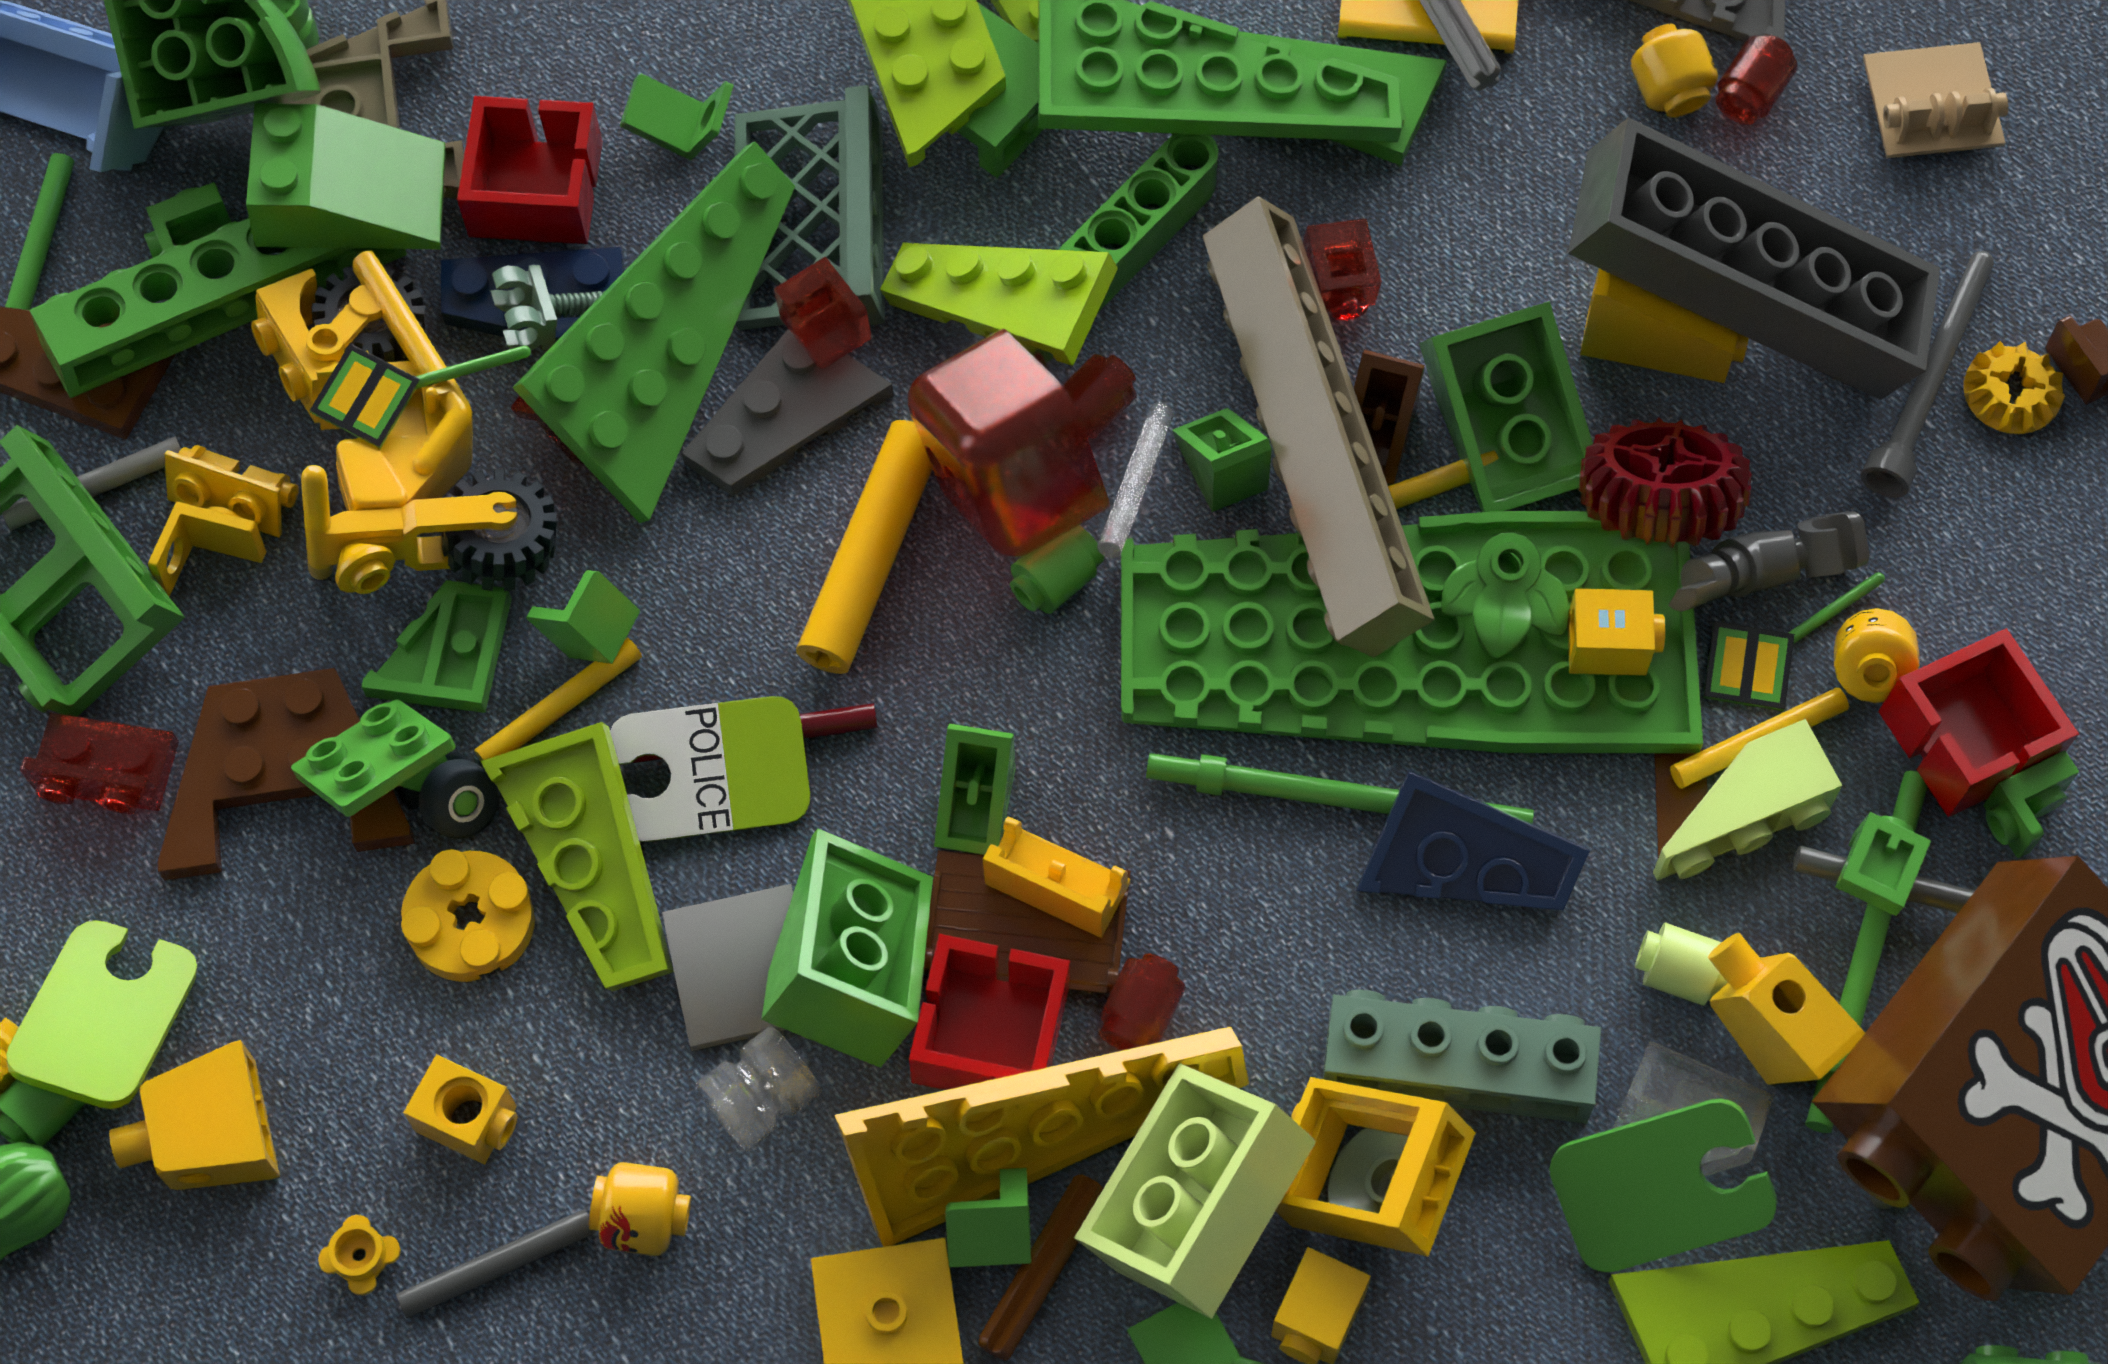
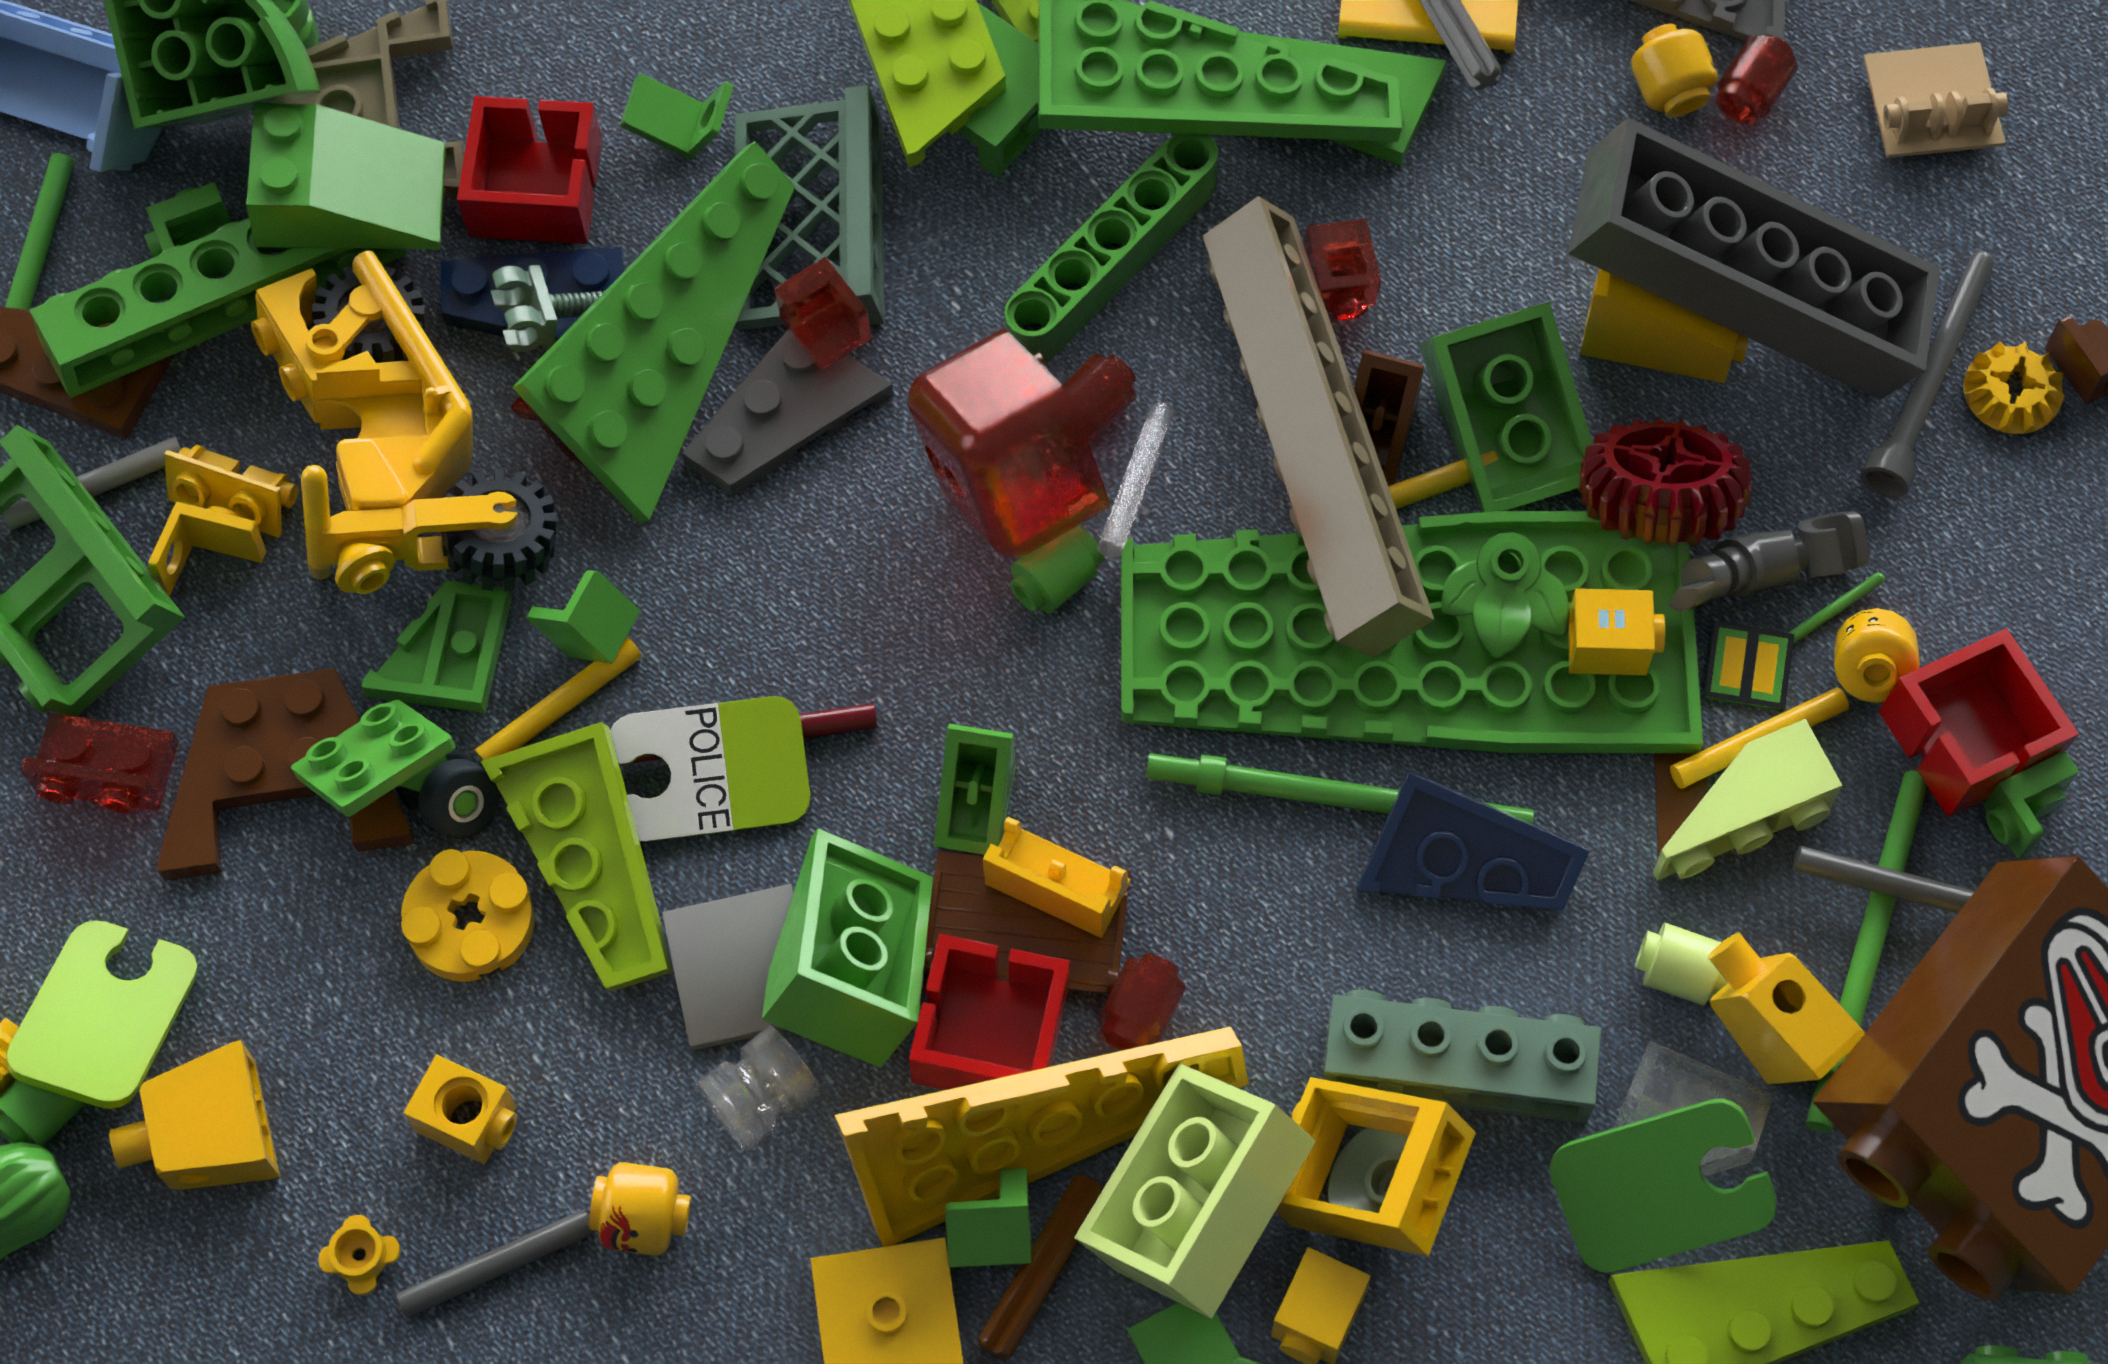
piece [309,344,531,449] -> none
yellow piece [796,420,942,674] -> none
lime wing [880,243,1118,366] -> none
bright green slope [1172,408,1272,512] -> none
bright green bracket [1835,812,1931,916] -> none

